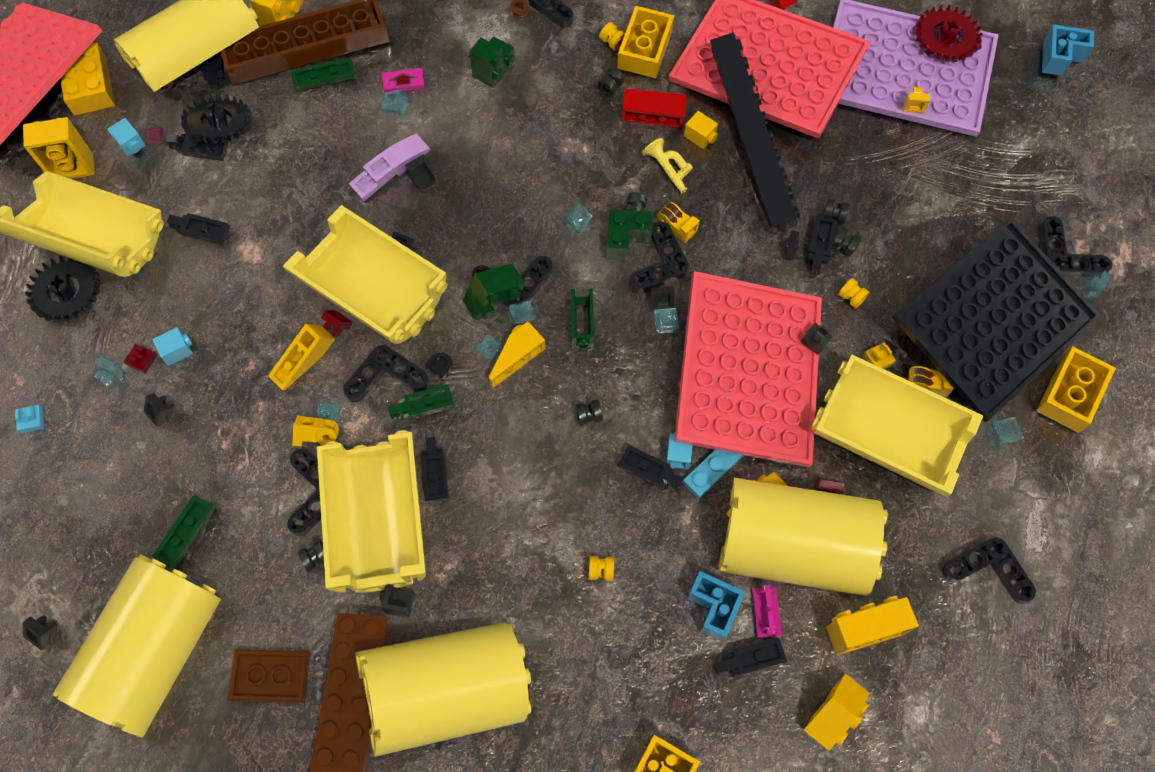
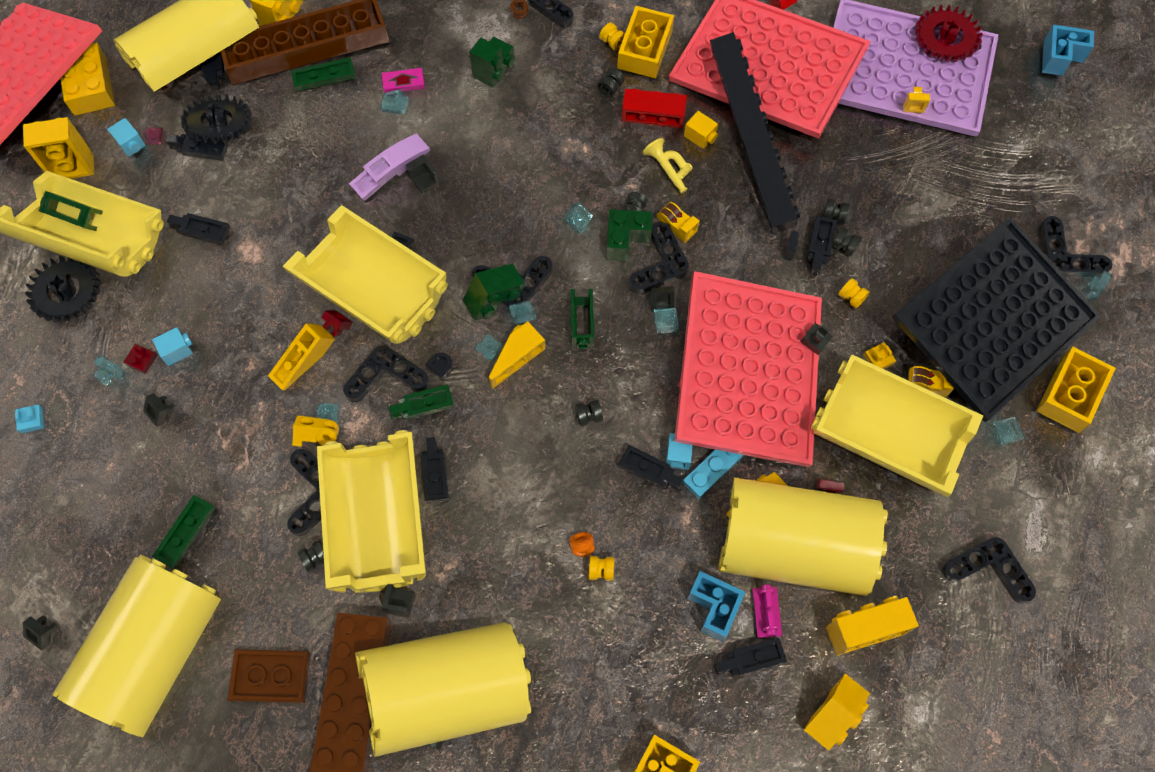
none -> dark green window [39,191,103,231]
none -> orange tile [569,532,595,557]

